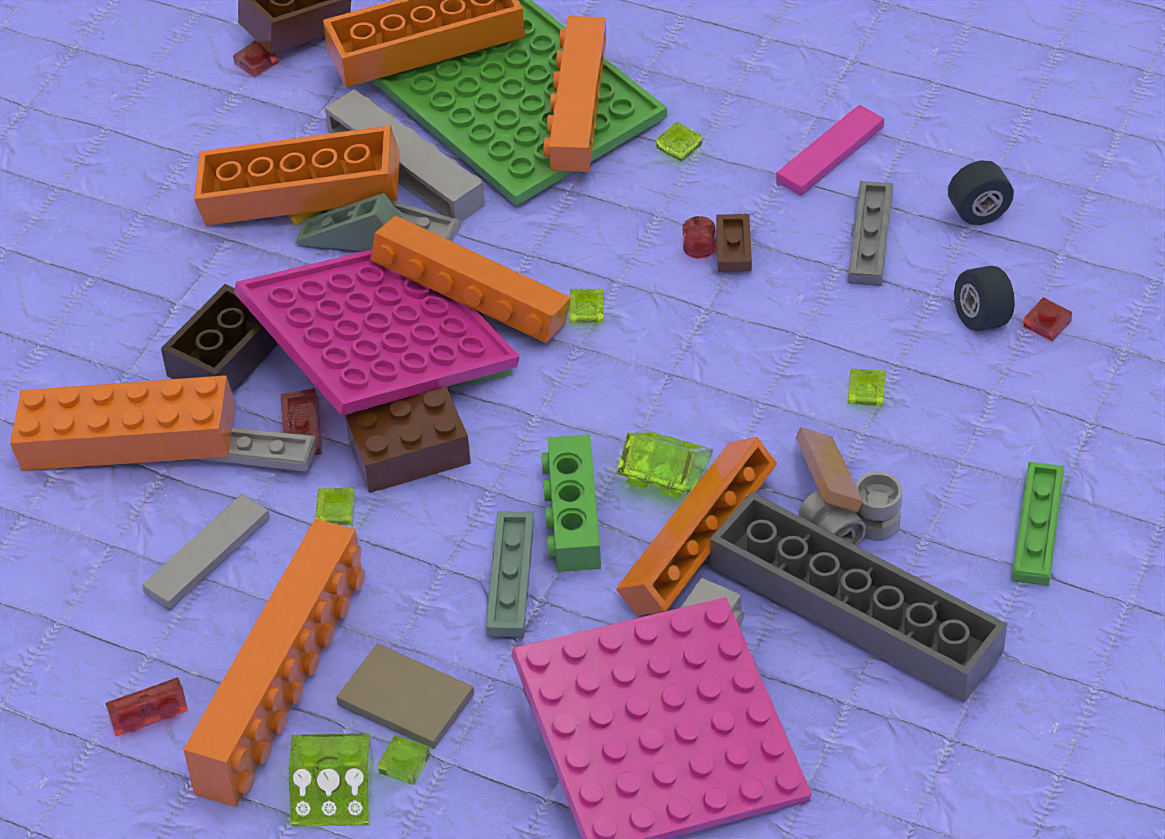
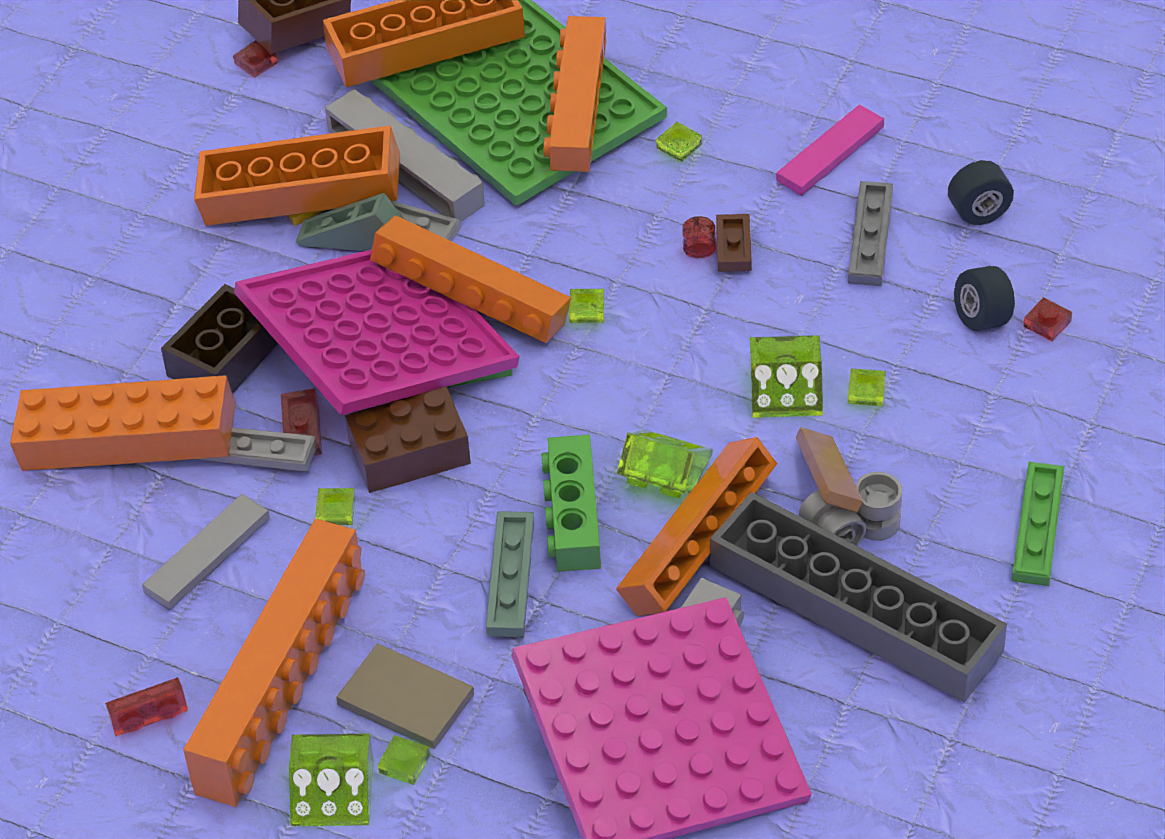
none -> clear neon green slope [749,335,823,418]

